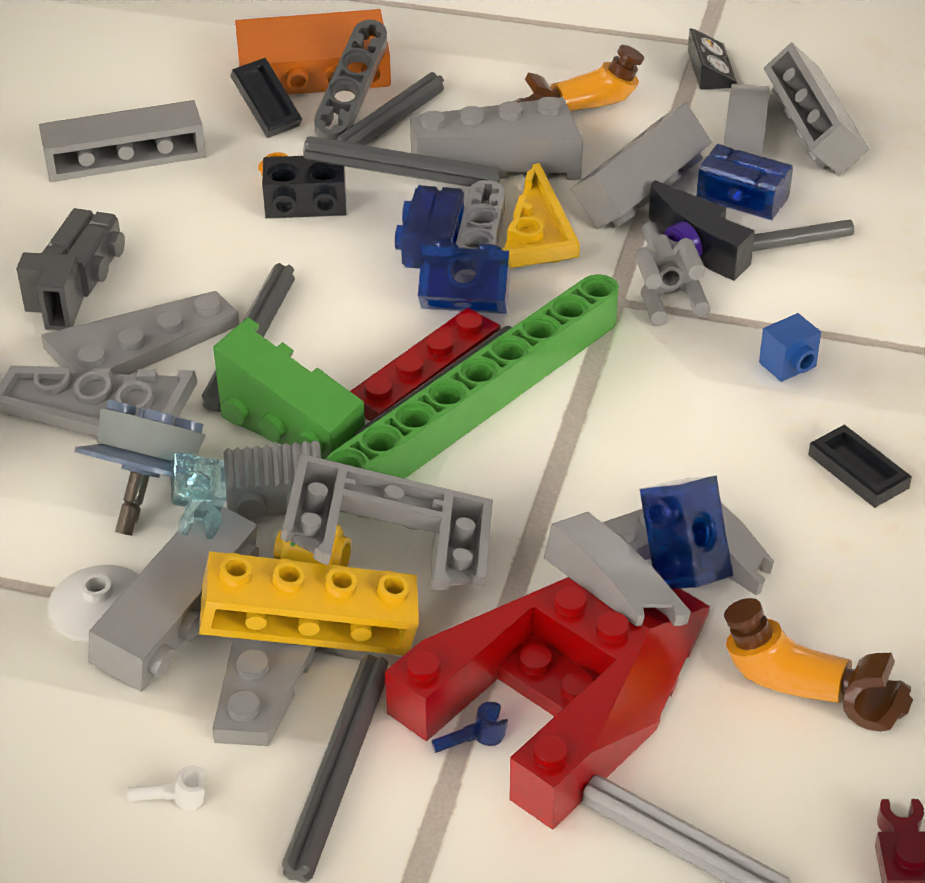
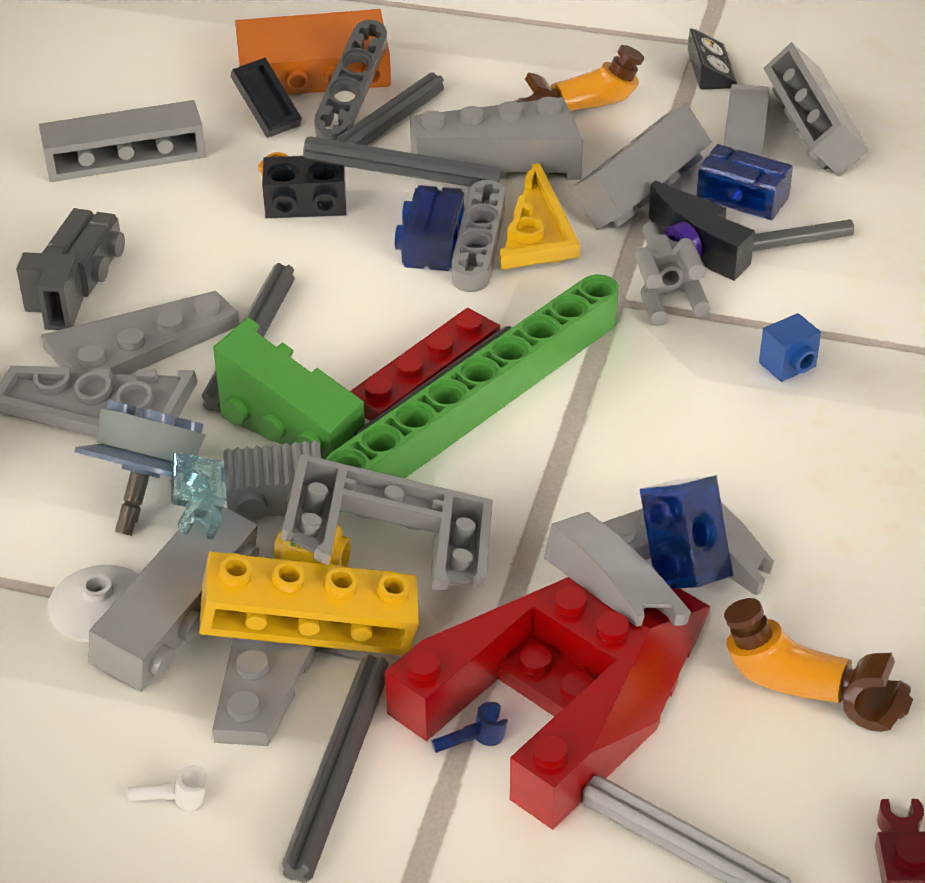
clear blue brick [418,242,511,314] -> none
black tile [808,424,912,508] -> none

